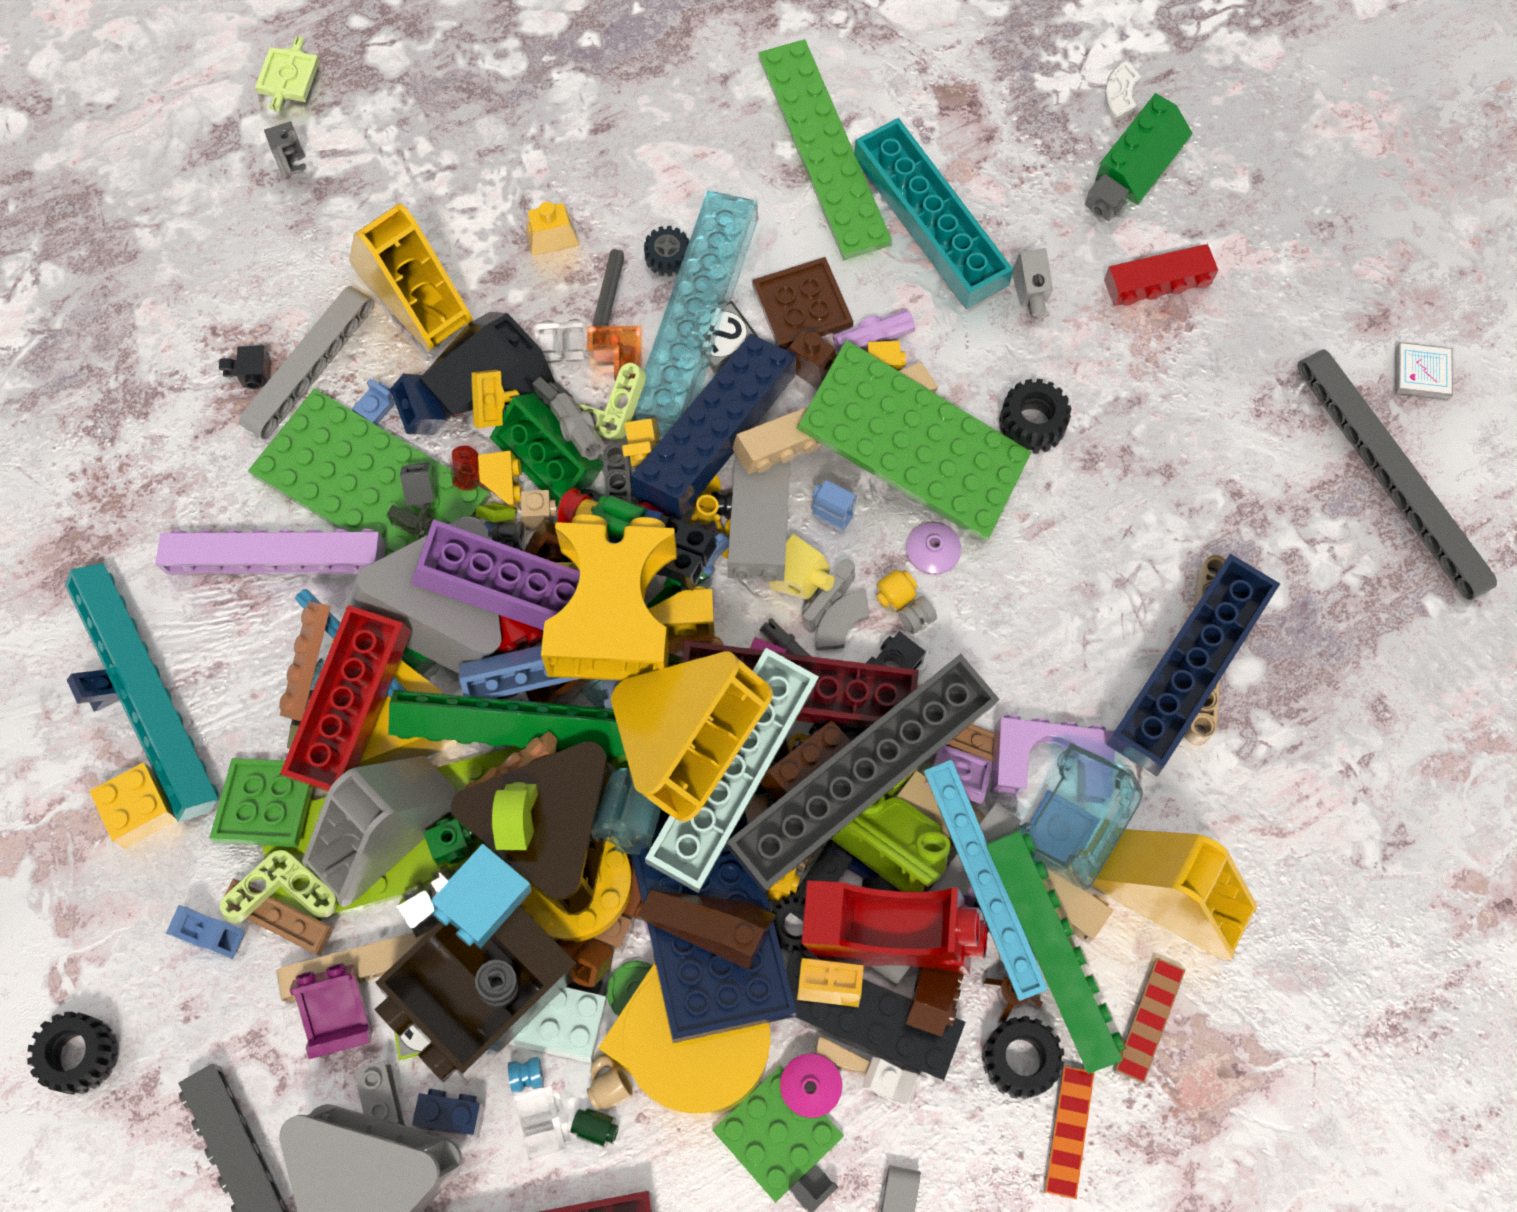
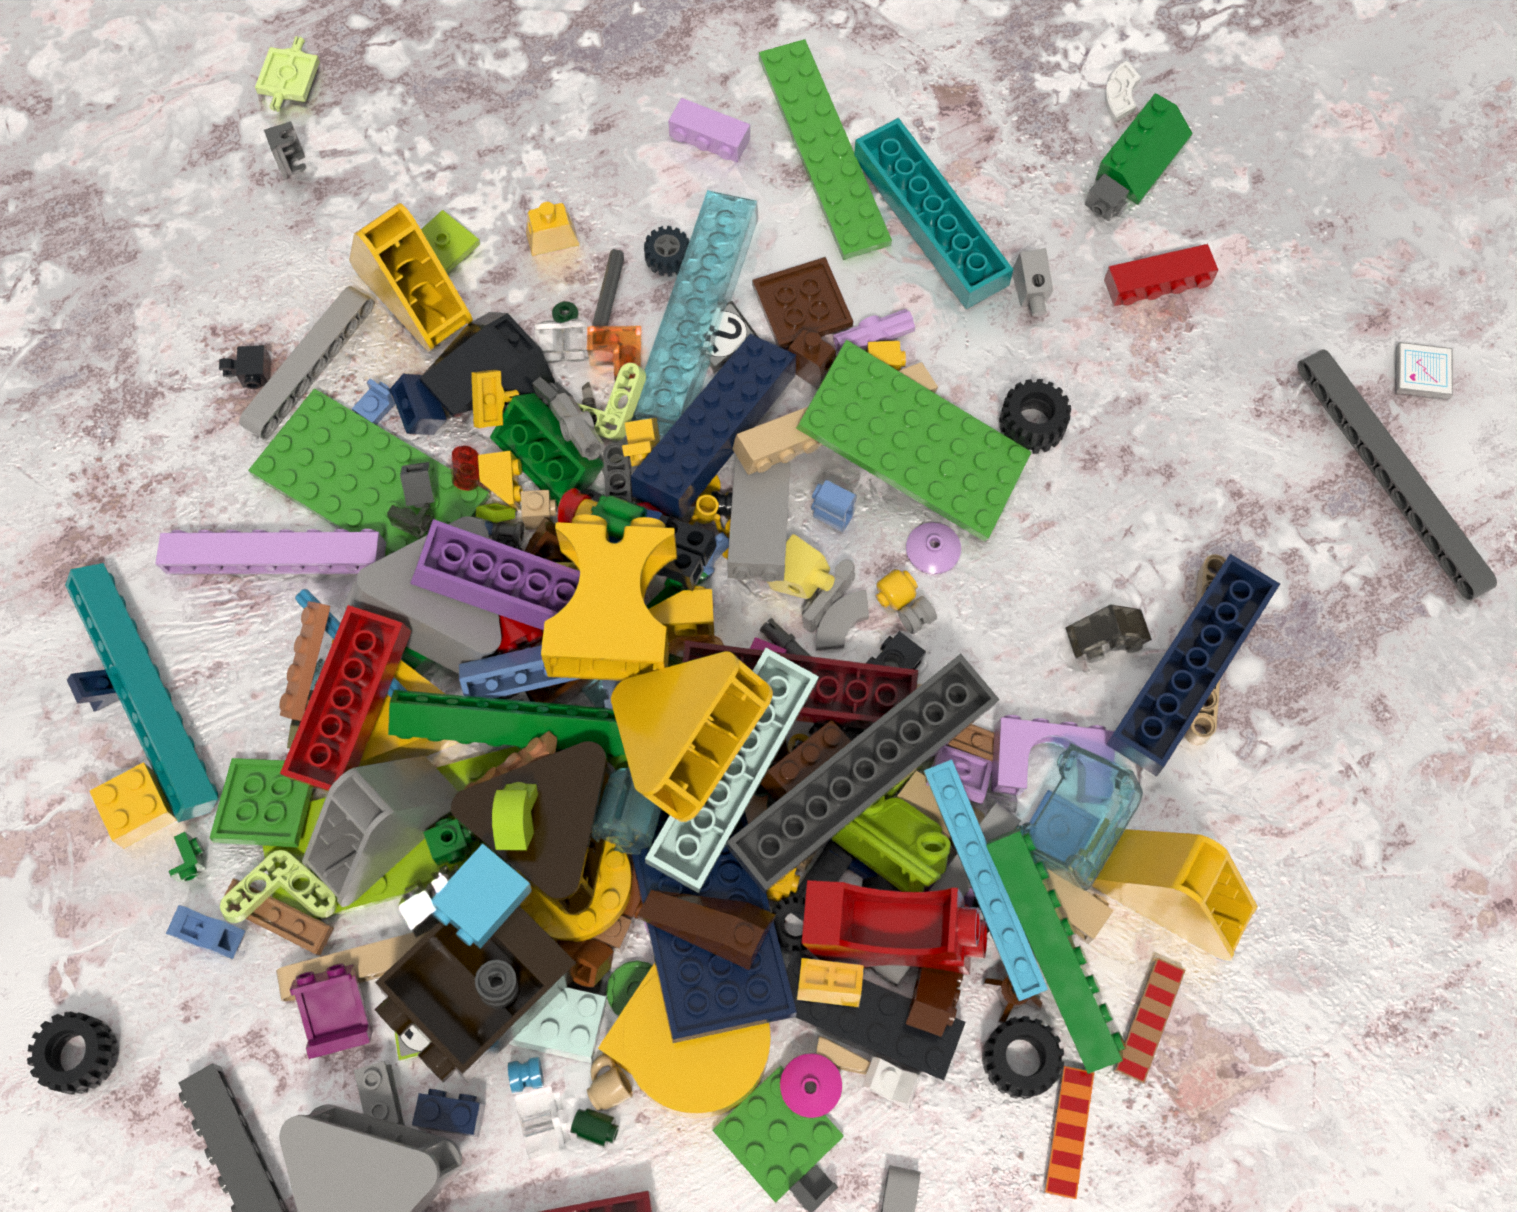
none -> green bracket [168,832,206,882]
none -> lime plate [421,210,480,274]
none -> dark green plate [552,301,579,327]
none -> clear smoke piece [582,382,597,425]
none -> lavender brick [668,98,750,163]
none -> clear smoke brick [1065,604,1152,663]

